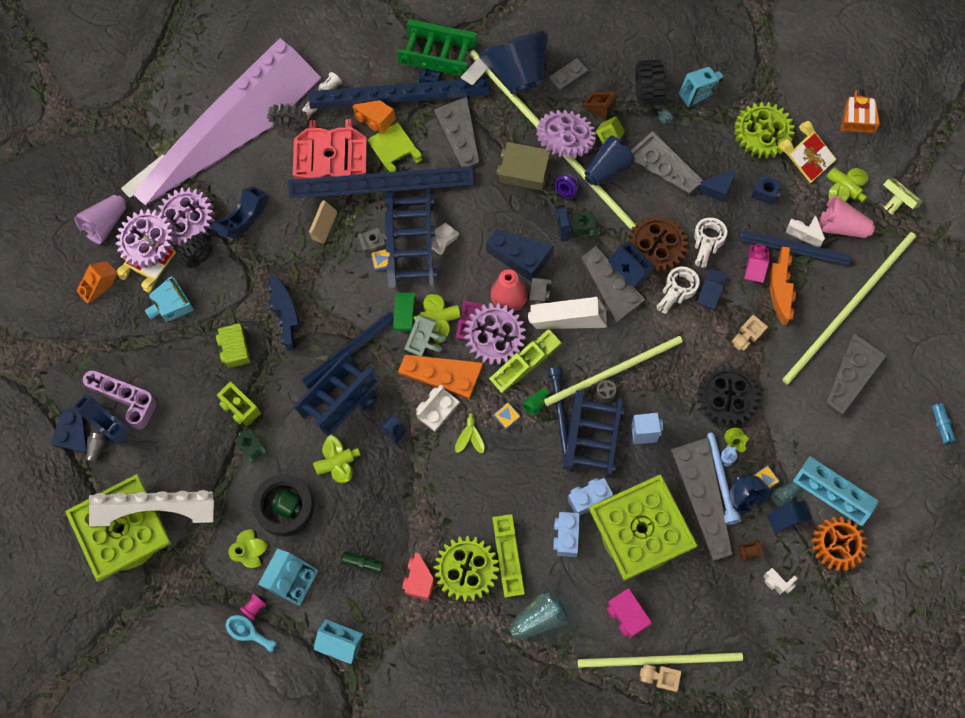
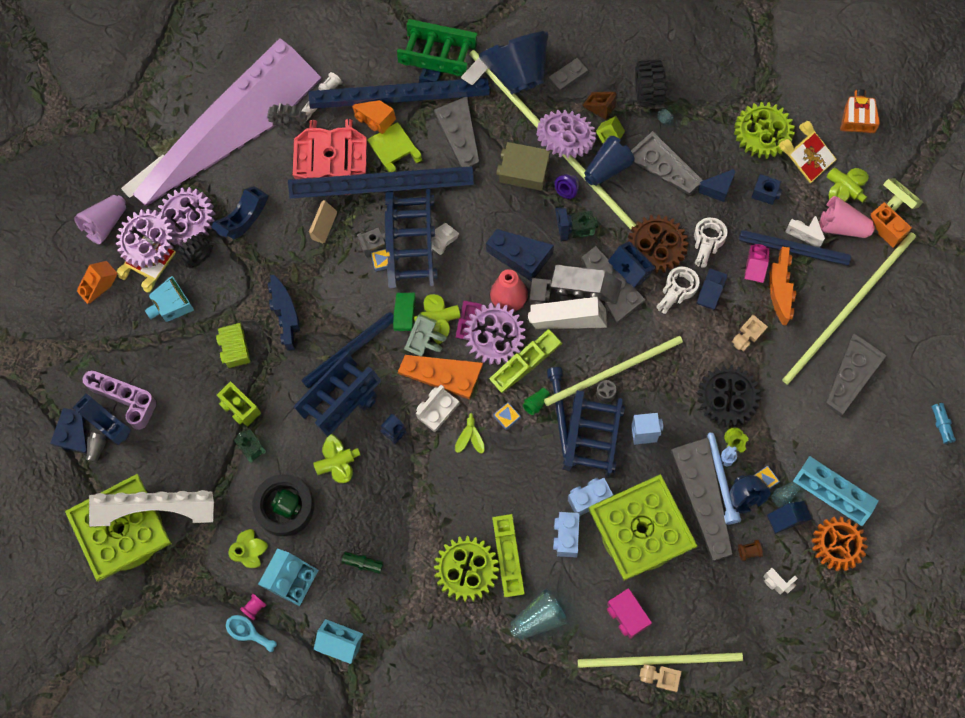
coral slope [402,553,435,601] -> none
medium azure torso [678,67,723,107] -> none
none -> flat silver wedge [551,265,622,303]
none -> orange slope [871,202,912,248]

